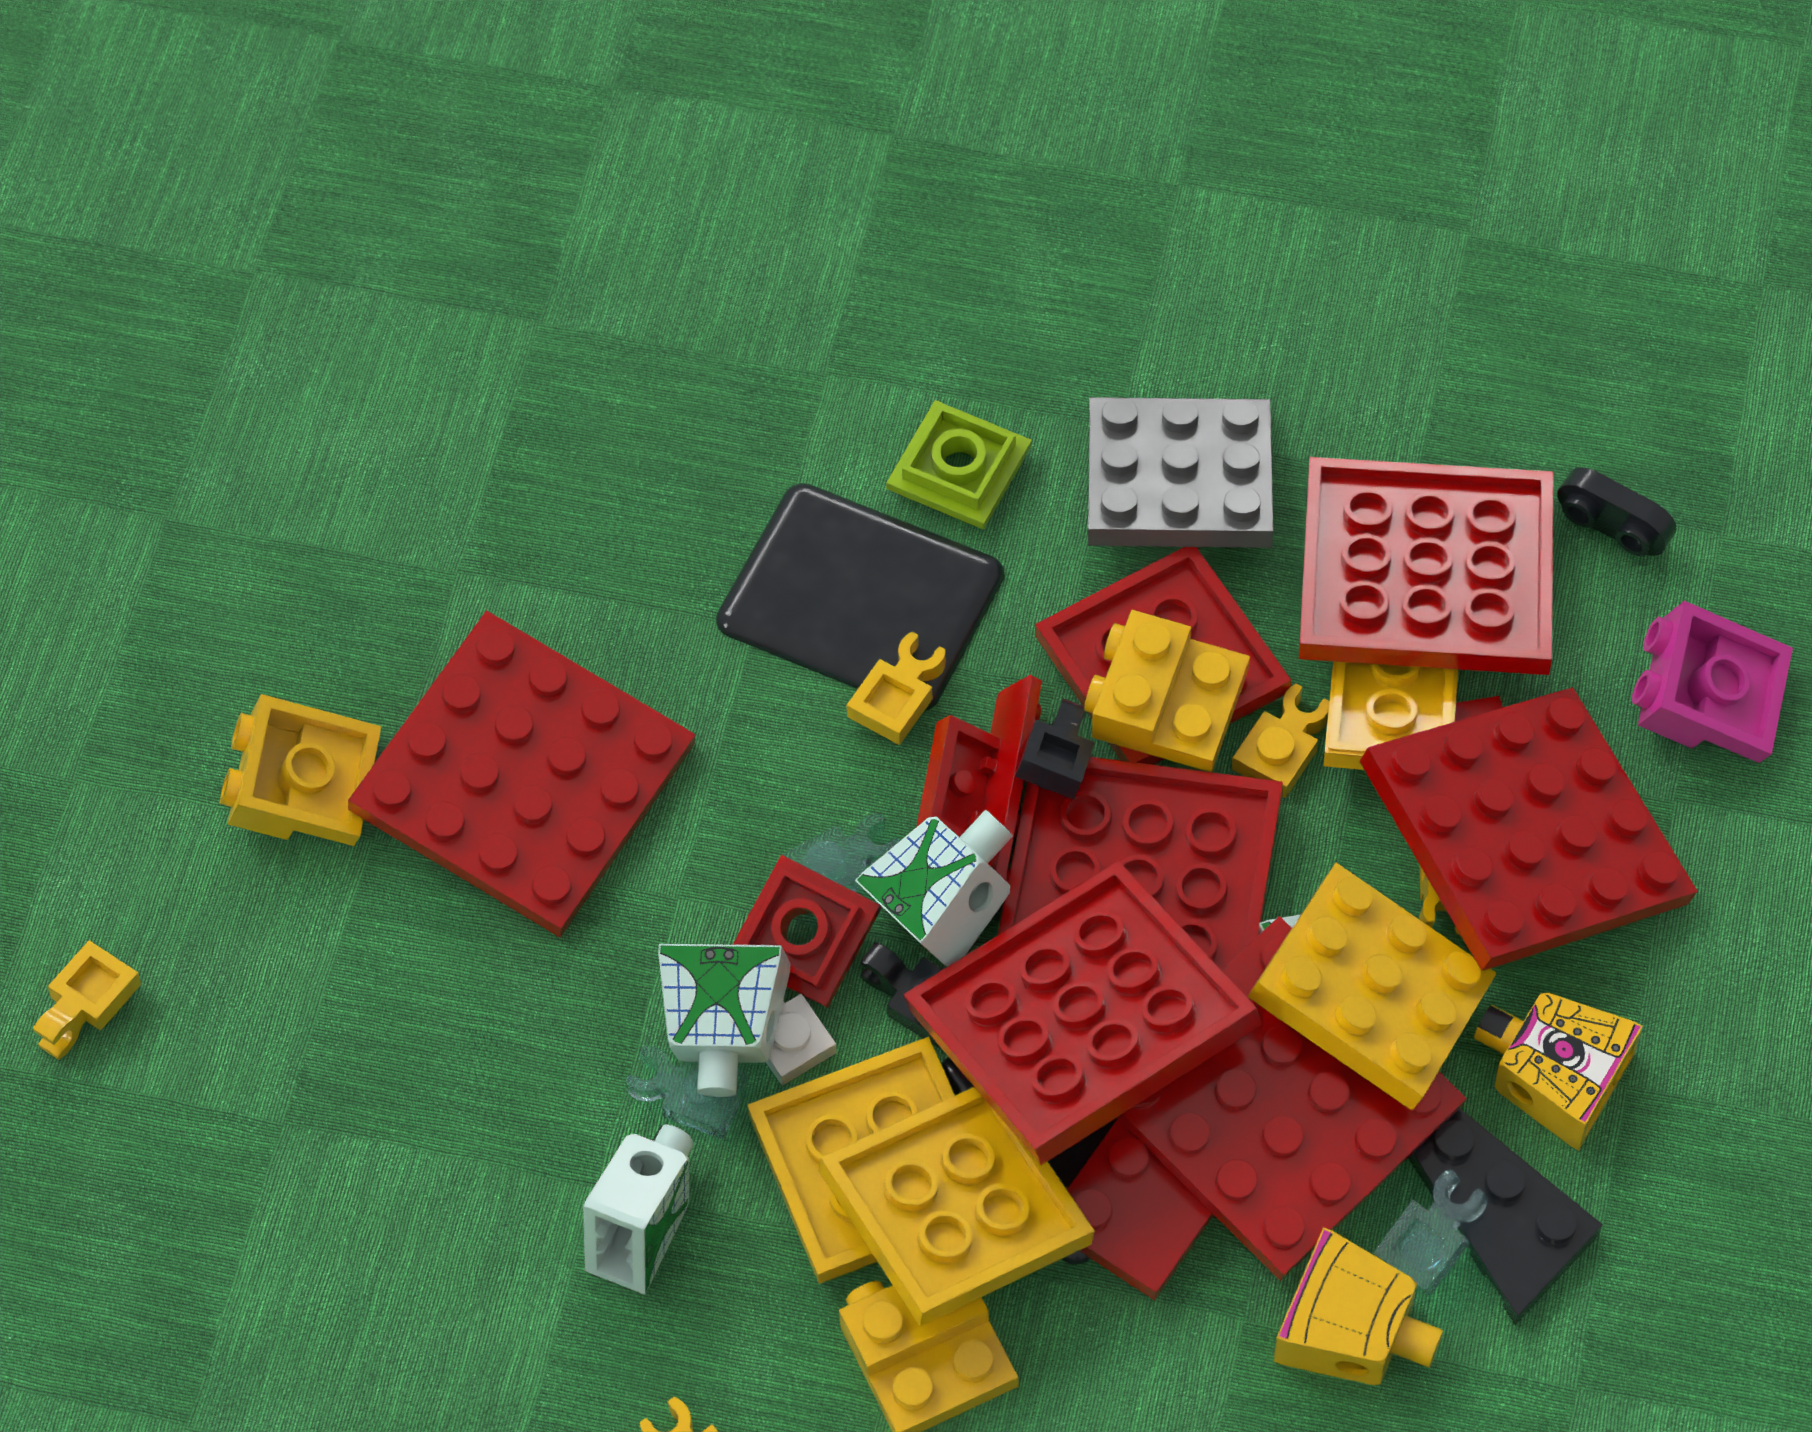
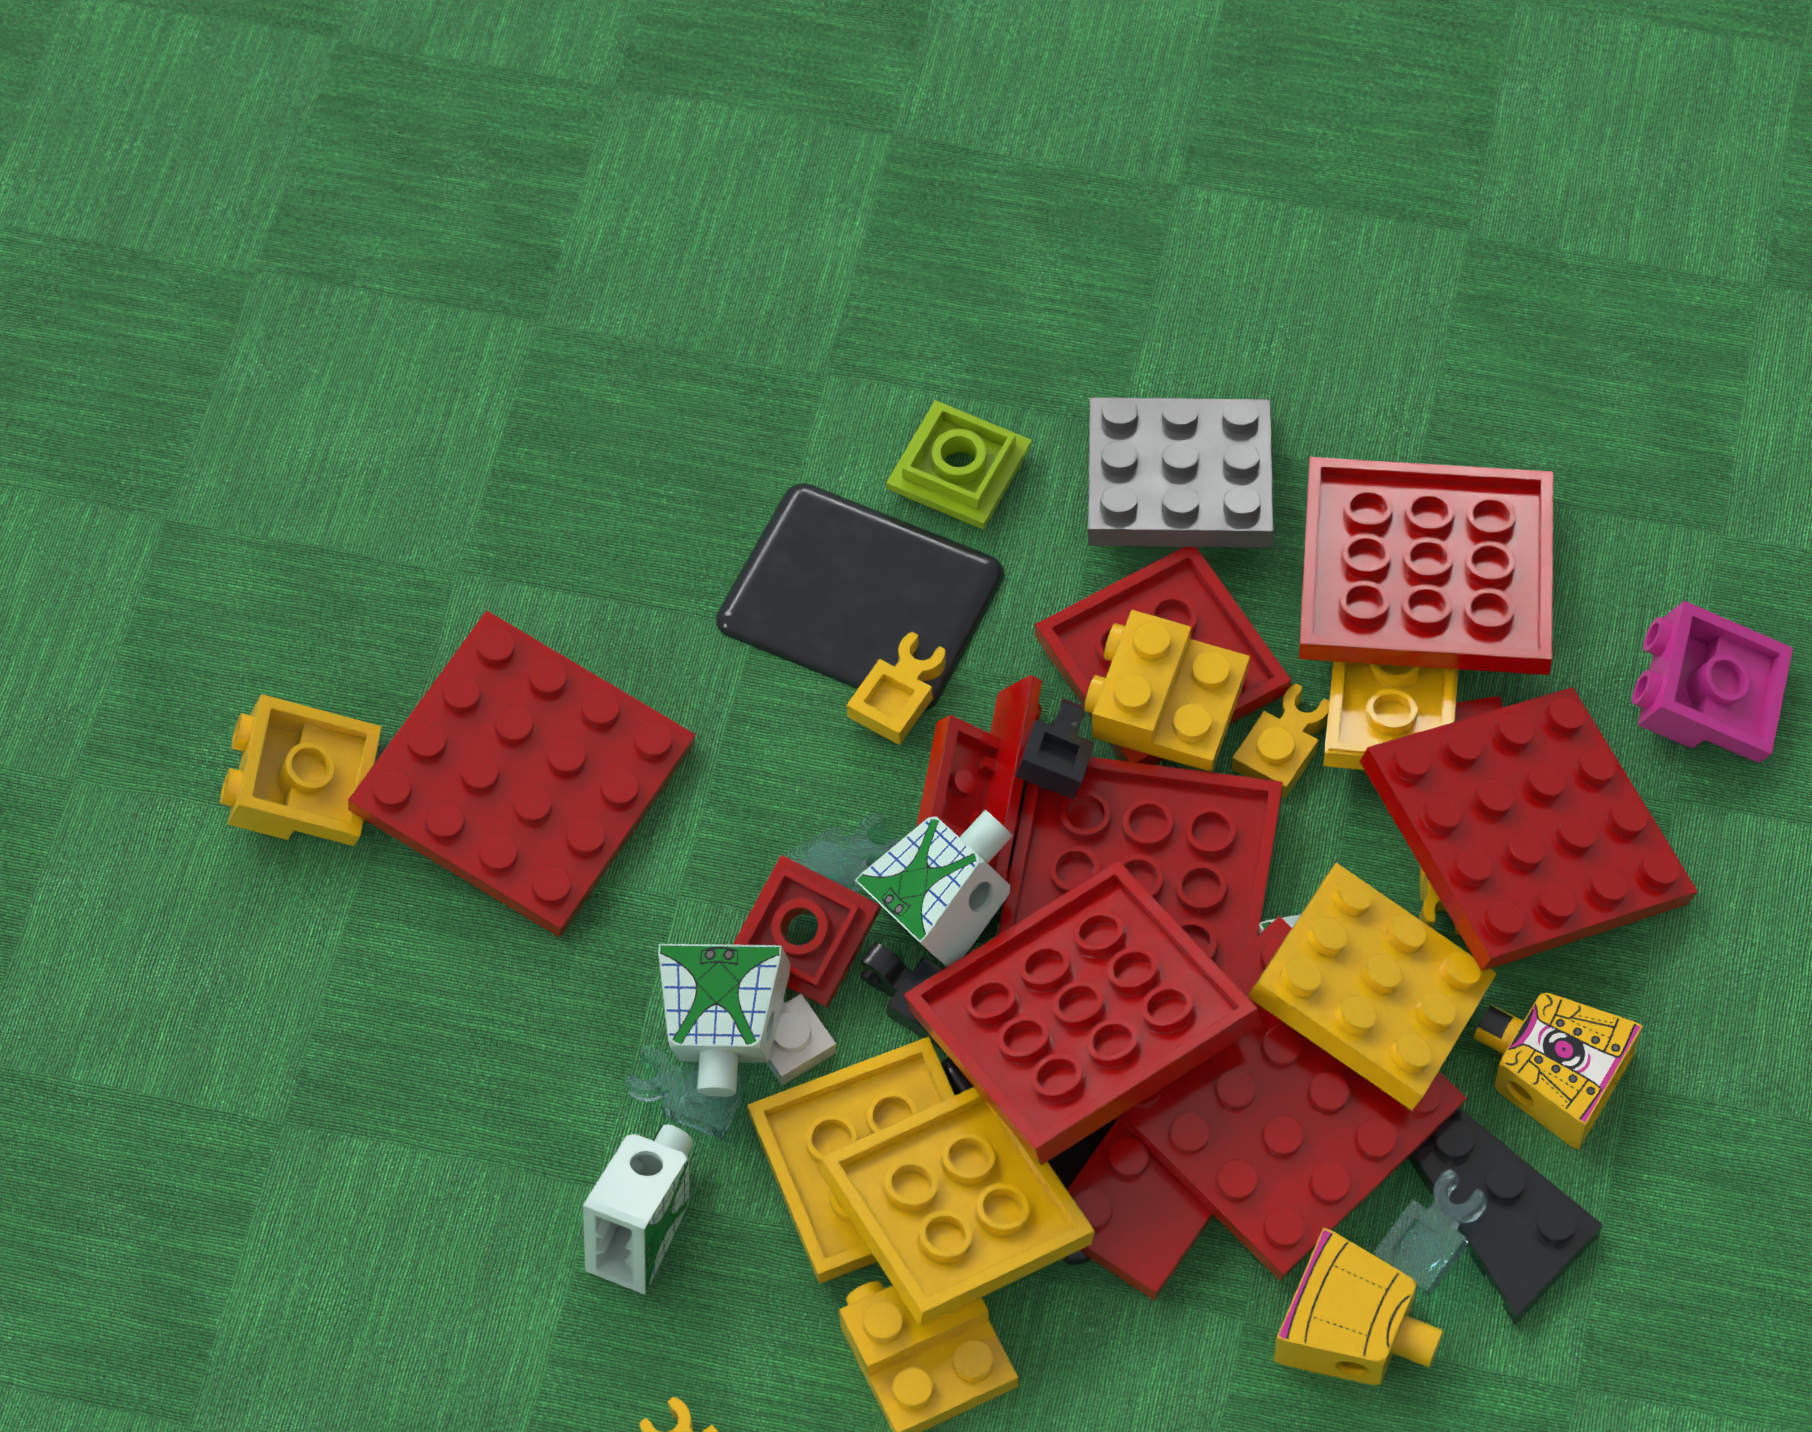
yellow plate [33,940,142,1060] -> none
black plate [1557,467,1677,556] -> none

